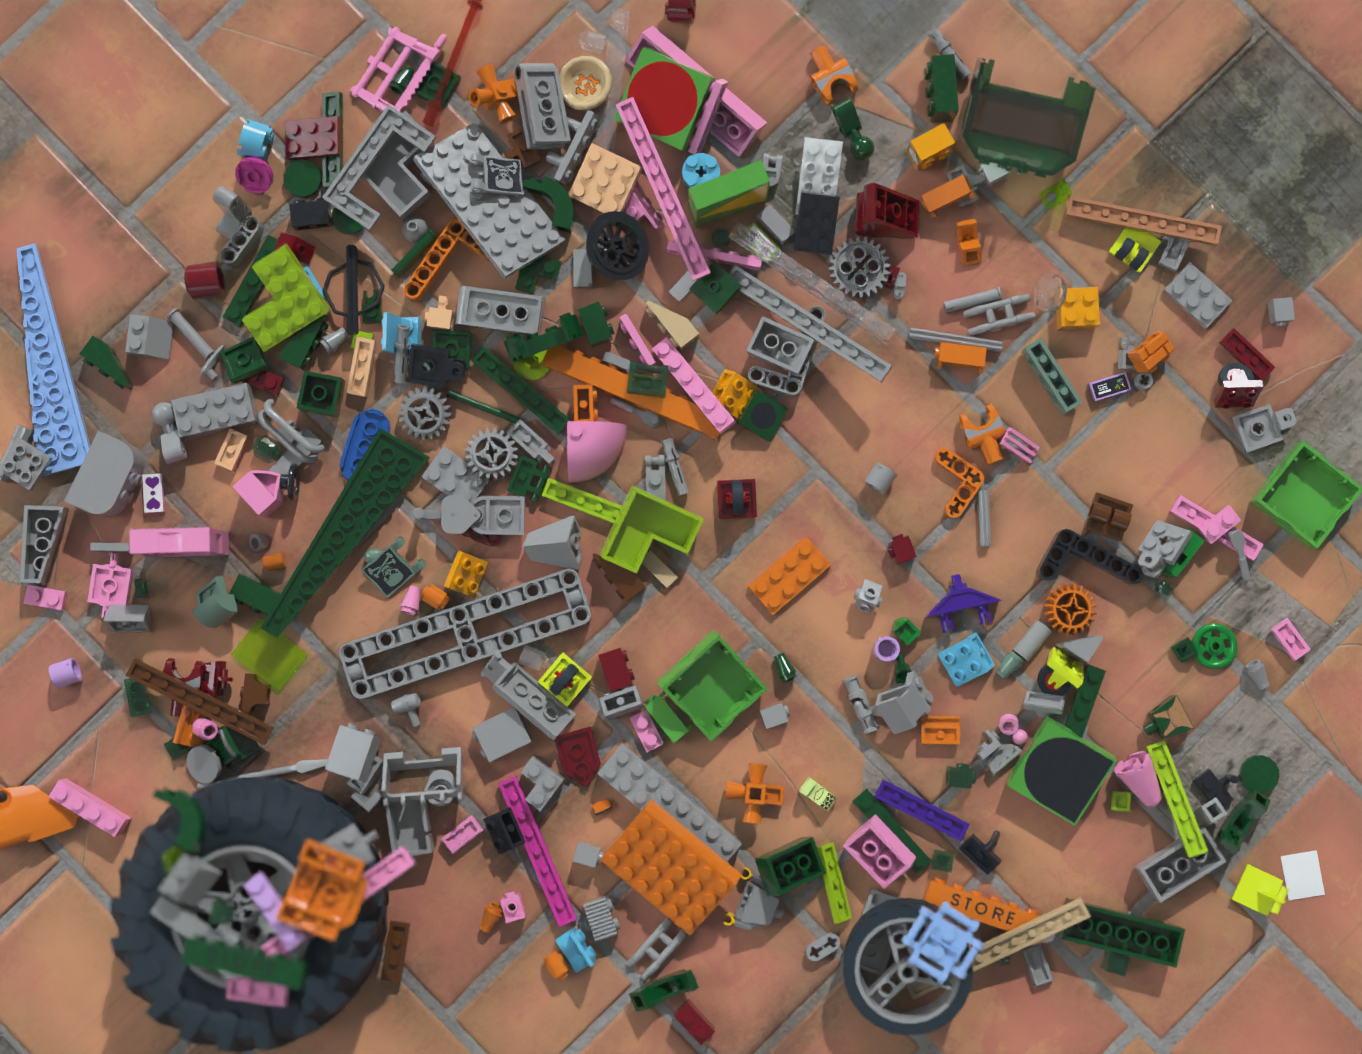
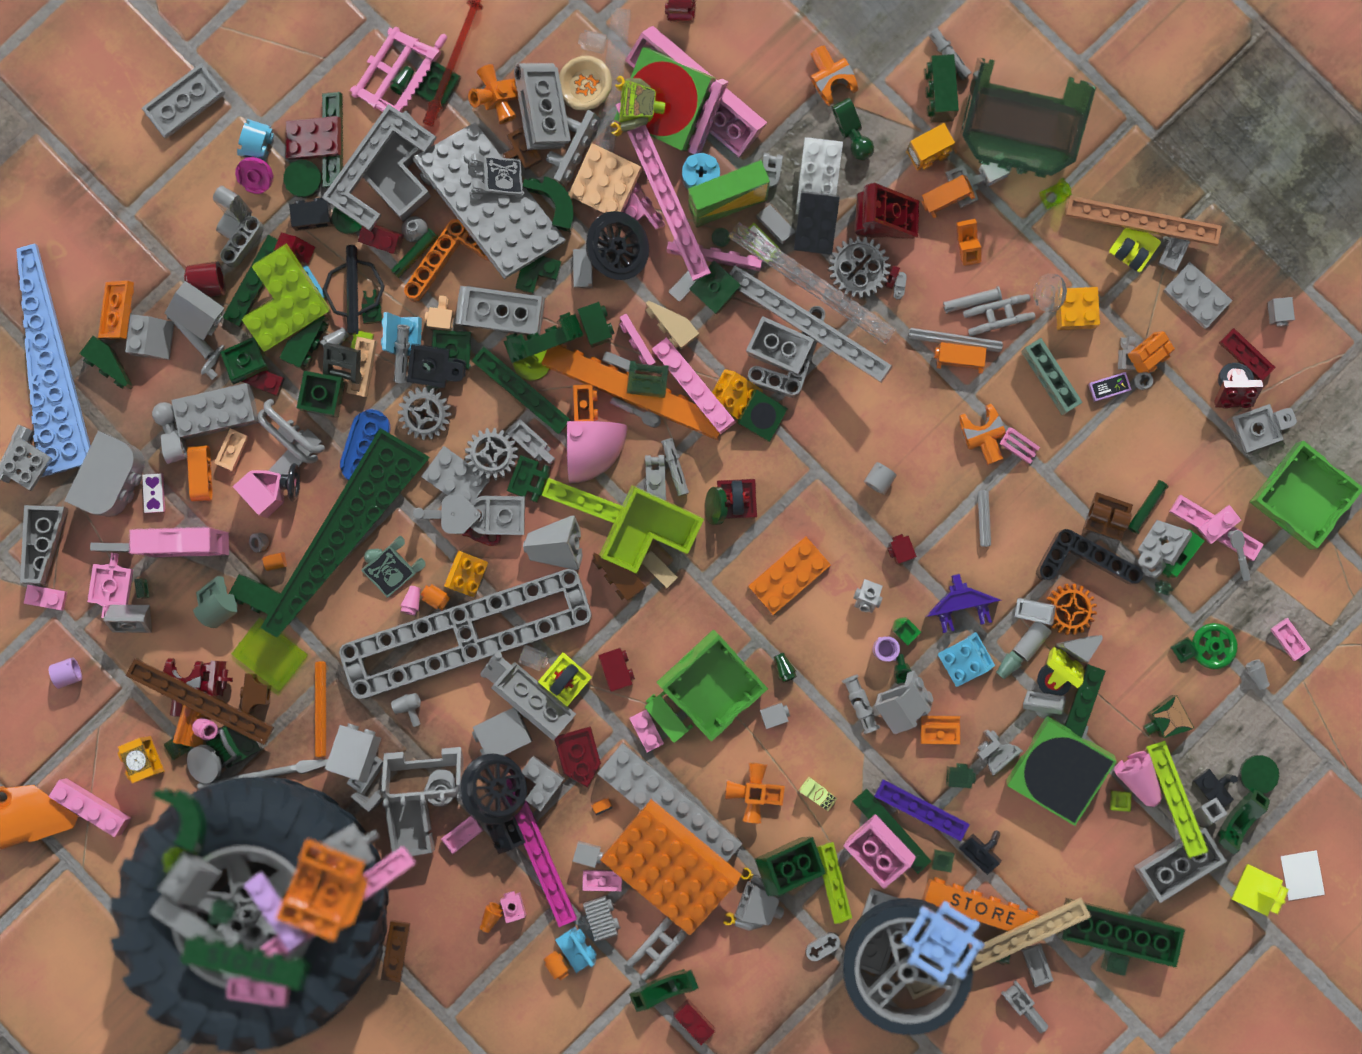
clear green plate [124,678,152,717] -> none
clear green head [252,435,282,463] -> none
dark green bar [446,390,519,424] -> none
light grey brick [599,685,645,720] -> none
orange beam [934,448,984,519] -> none
bright pink plate [999,714,1028,745] -> none
none -> orange plate [98,280,134,339]
none -> light orange brick [118,736,165,783]
none -> light grey plate [141,63,226,139]
none -> light grey brick [164,281,224,340]
none -> orange beam [187,445,213,501]
none -> orange axle [315,661,326,757]
none -> pearl dark grey plate [323,343,362,384]
none -> dark red brick [358,224,404,254]
none -> black piece [460,753,527,825]
none -> bright pink plate [583,870,622,891]
none -> torso [611,76,665,136]
none -> dark green tile [705,487,728,525]
none -> light grey connector [1001,980,1048,1033]
none -> light grey tile [1014,598,1056,625]
none -> dark green pin [1127,480,1169,535]

